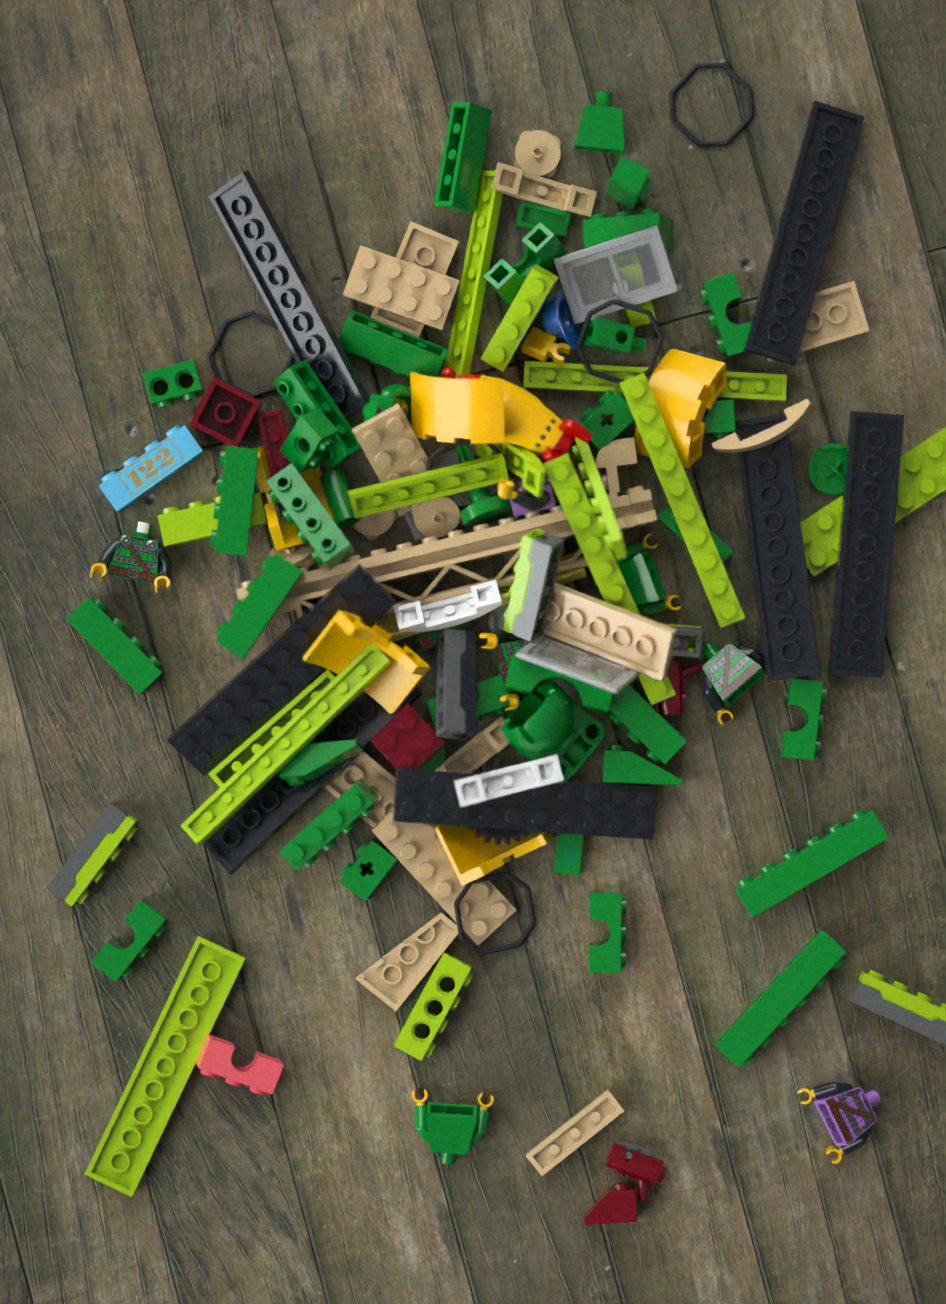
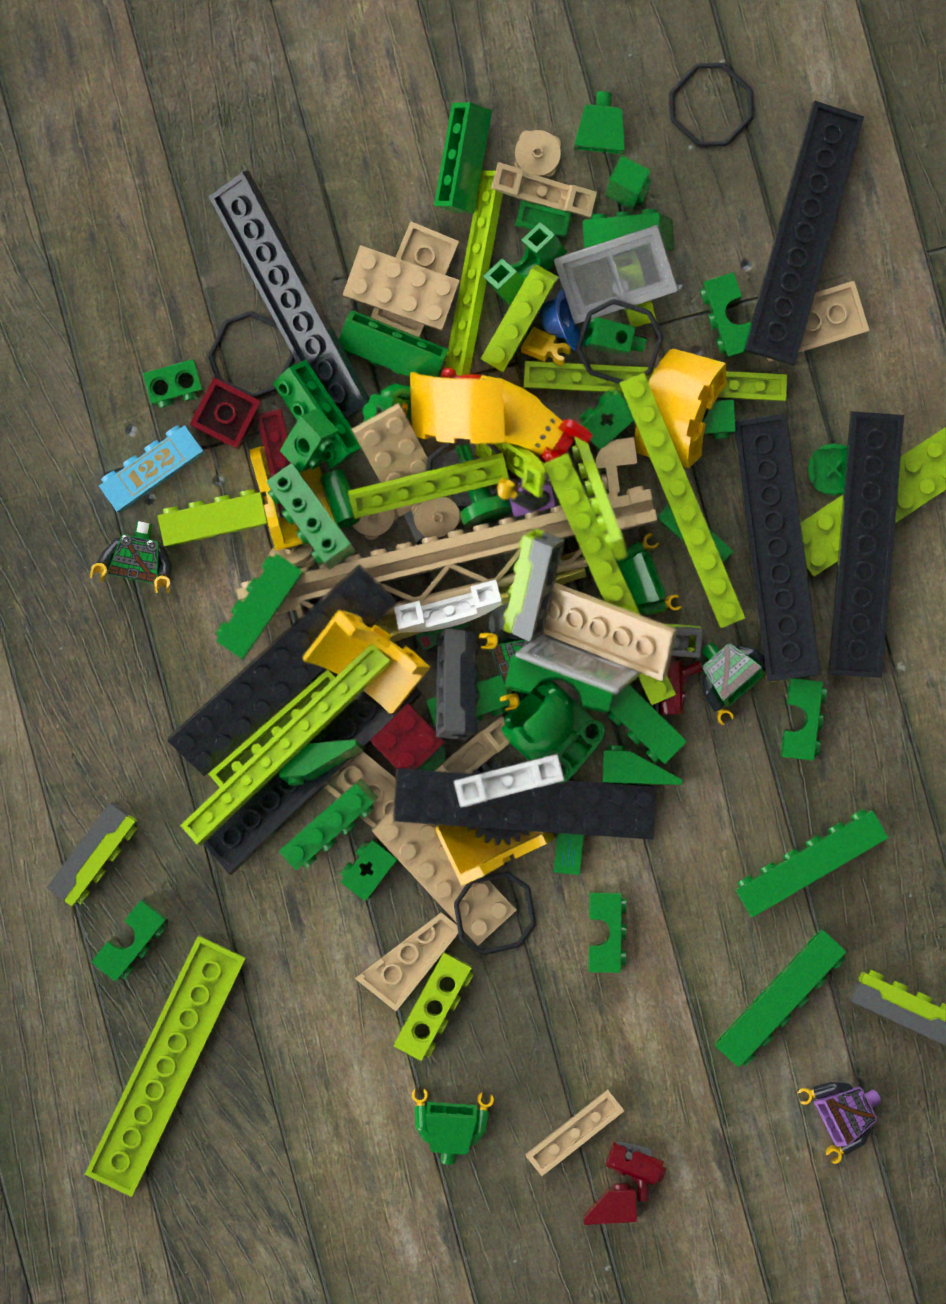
green brick [66,597,164,695] -> none
coral arch [196,1034,284,1095] -> none
green brick [210,445,259,556] -> none
tan slope [711,399,813,453] -> none

